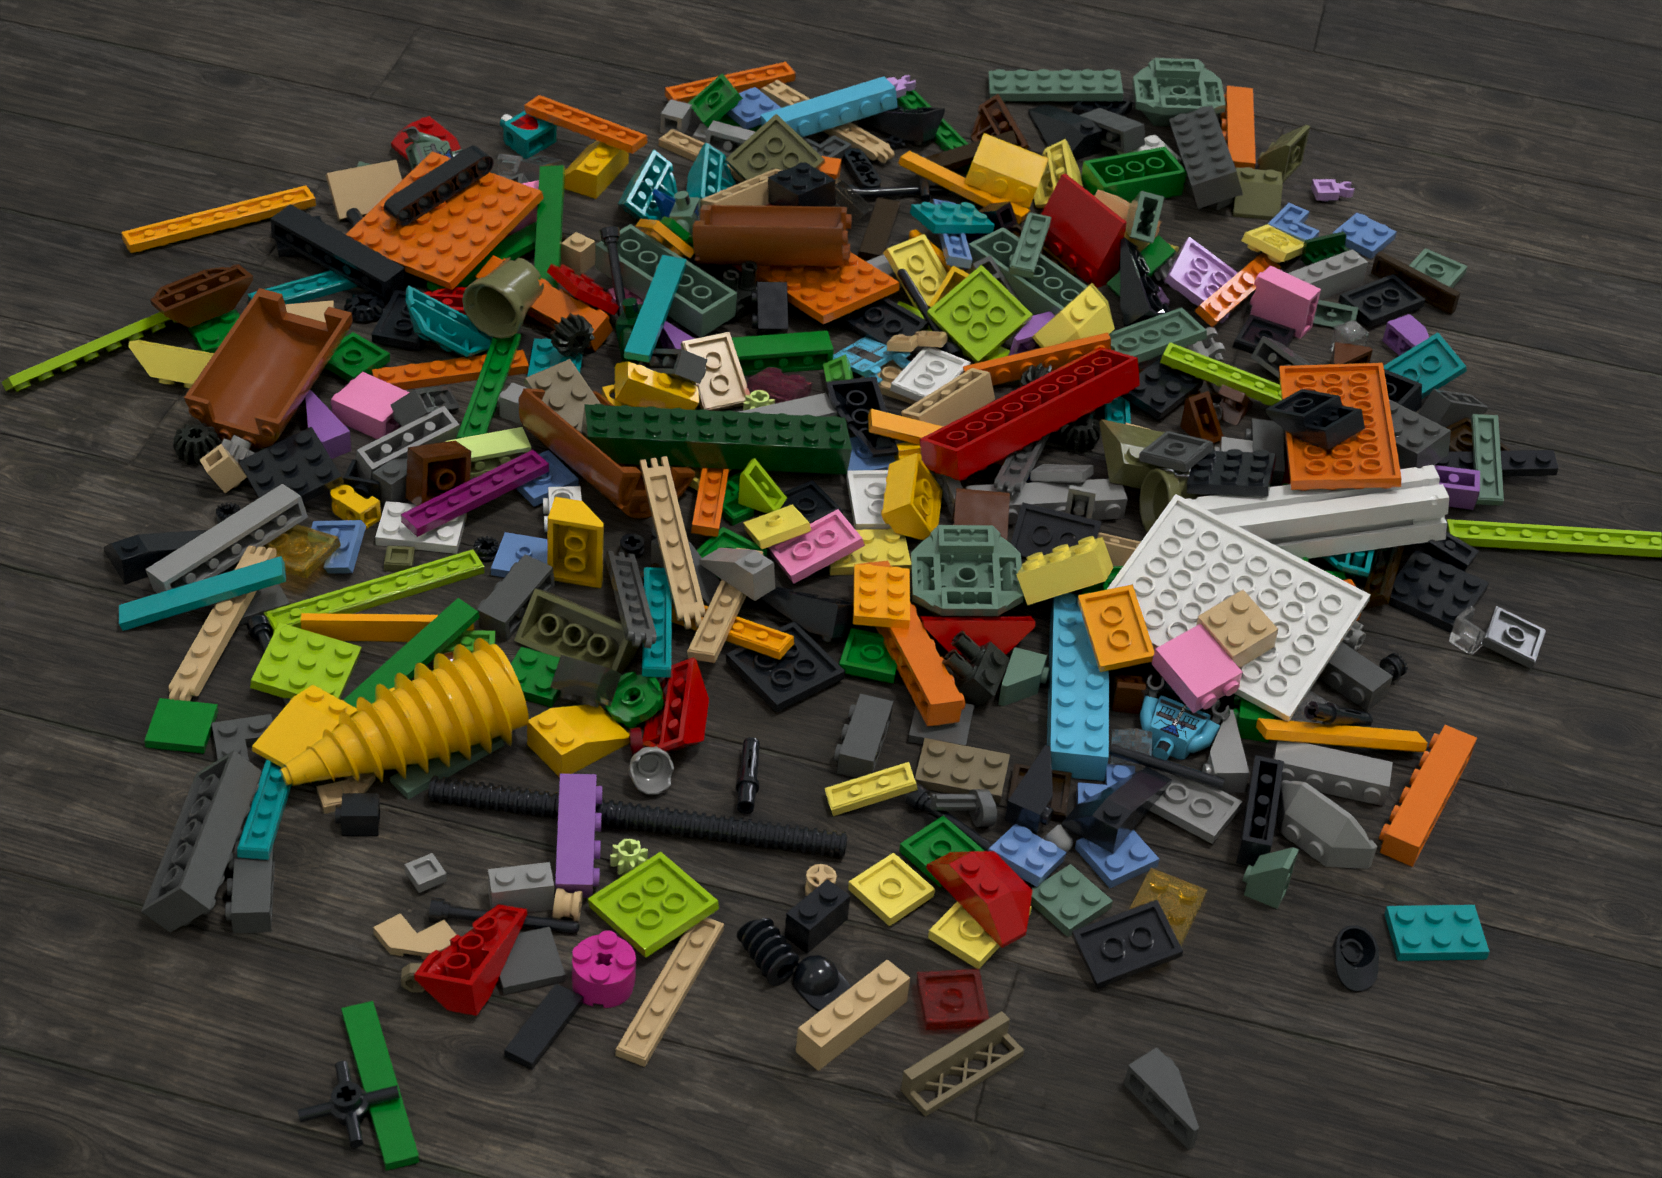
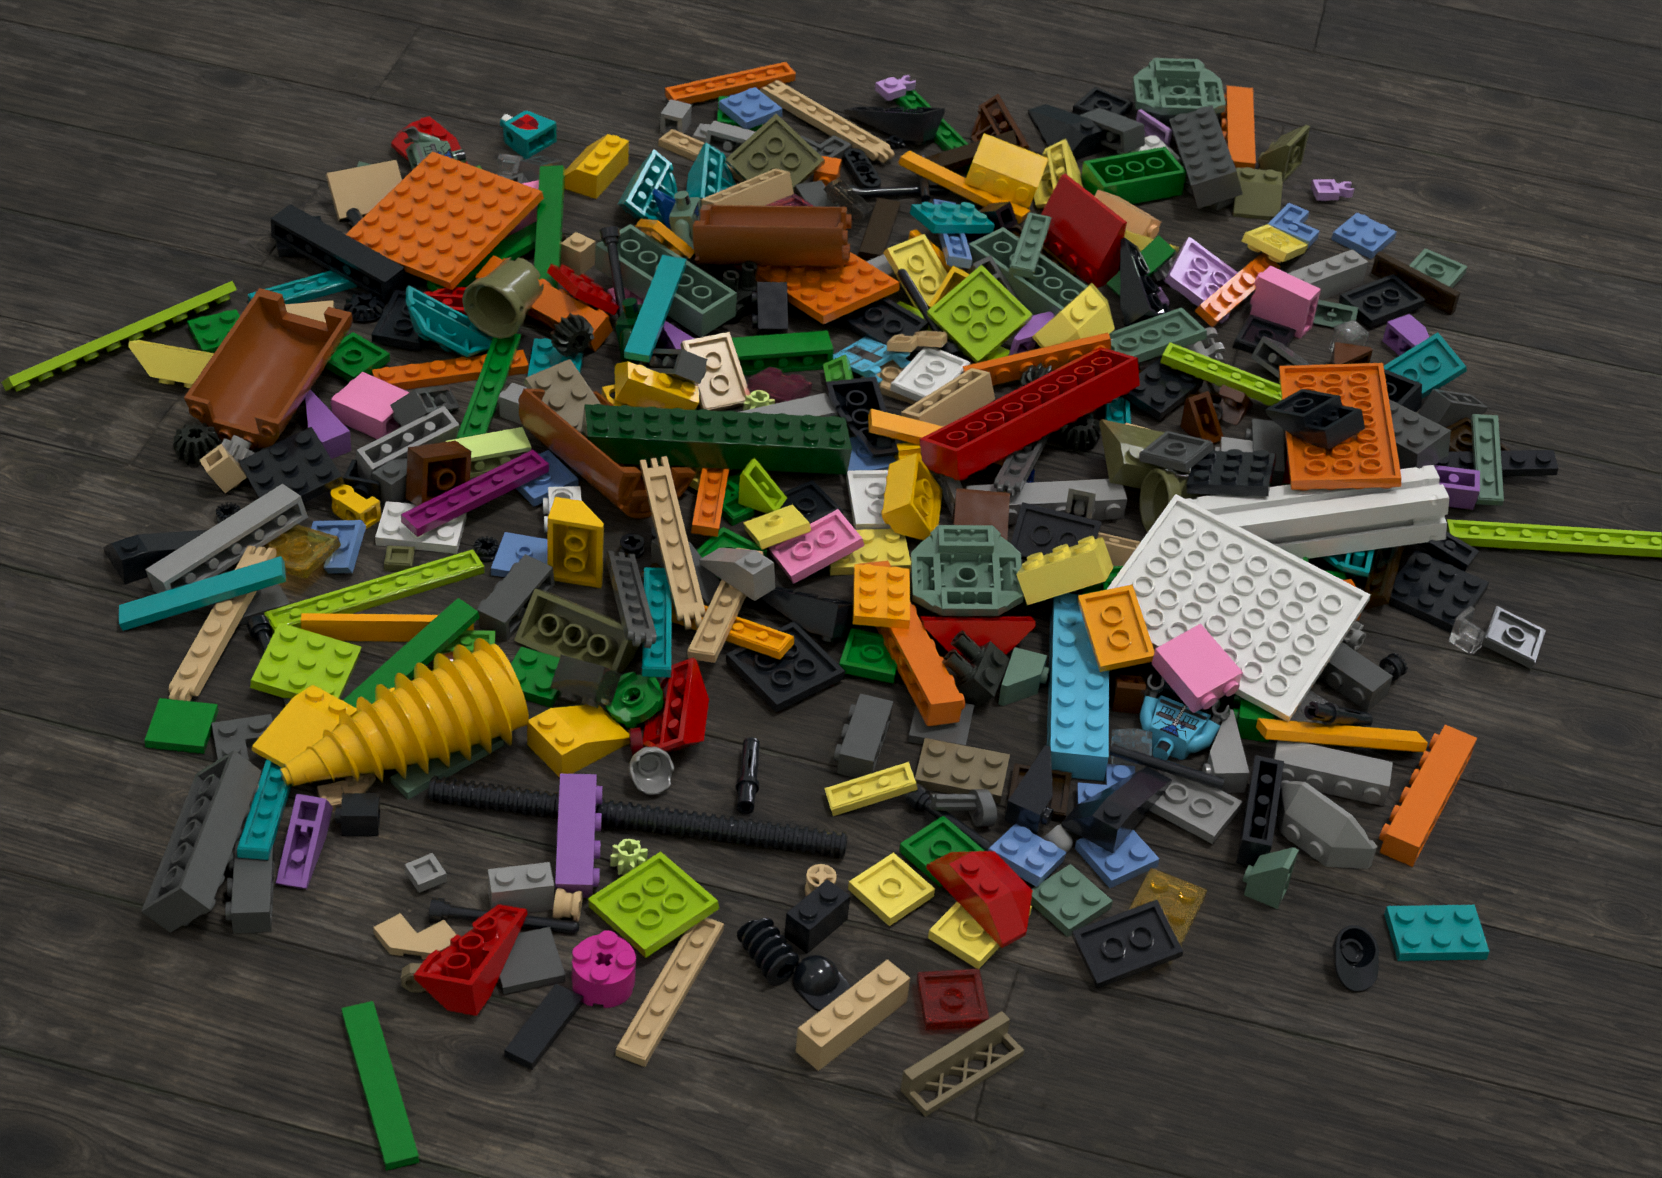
light orange plate [121,185,316,253] -> none
reddish brown wedge [151,264,253,328] -> none
black bar [298,1061,400,1148] -> none
black beam [383,146,494,226] -> none
orange plate [524,95,647,154] -> none
green tile [660,216,694,249] -> none
green plate [688,73,743,128] -> none
medium azure brick [760,77,897,137] -> none
black brick [768,162,836,207] -> none
sand green plate [988,69,1123,101] -> none
light grey tile [1030,464,1093,483] -> none
dark grey slope [1124,1047,1199,1150] -> none
sand green slope [1126,191,1164,244] -> none
tan brick [1196,589,1278,668] -> none
dark green bracket [1301,232,1349,266] -> none
none -> medium lavender slope [276,794,333,889]
none -> lavender slope [1136,109,1173,147]

